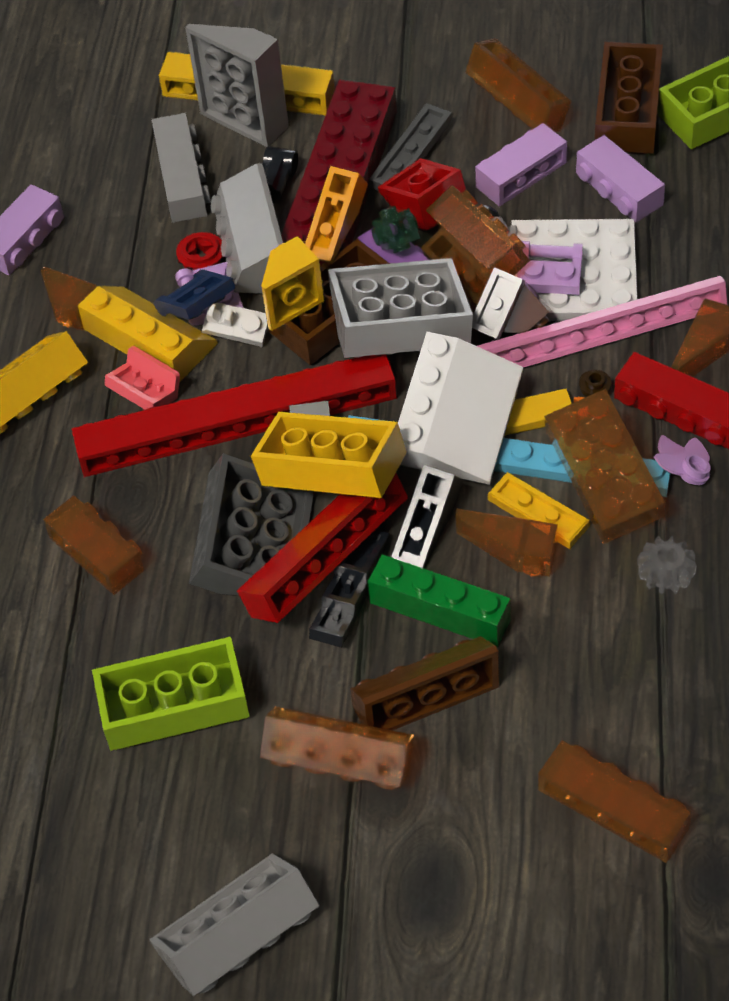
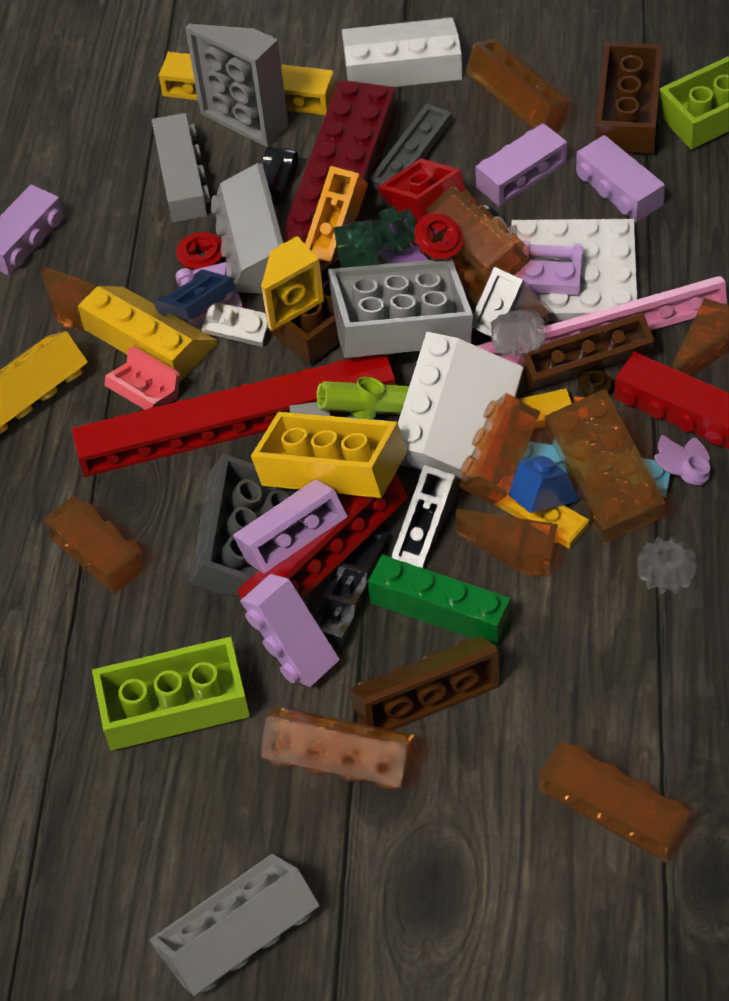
none -> lavender brick [233,479,348,574]
none -> lavender brick [240,574,340,687]
none -> lime piece [316,377,409,420]
none -> clear green brick [334,220,383,268]
none -> white slope [342,18,462,87]
none -> red gear [413,213,463,262]
none -> clear orange brick [459,393,541,505]
none -> clear gear [490,308,546,356]
none -> blue slope [508,456,579,513]
none -> reddish brown brick [518,313,655,392]

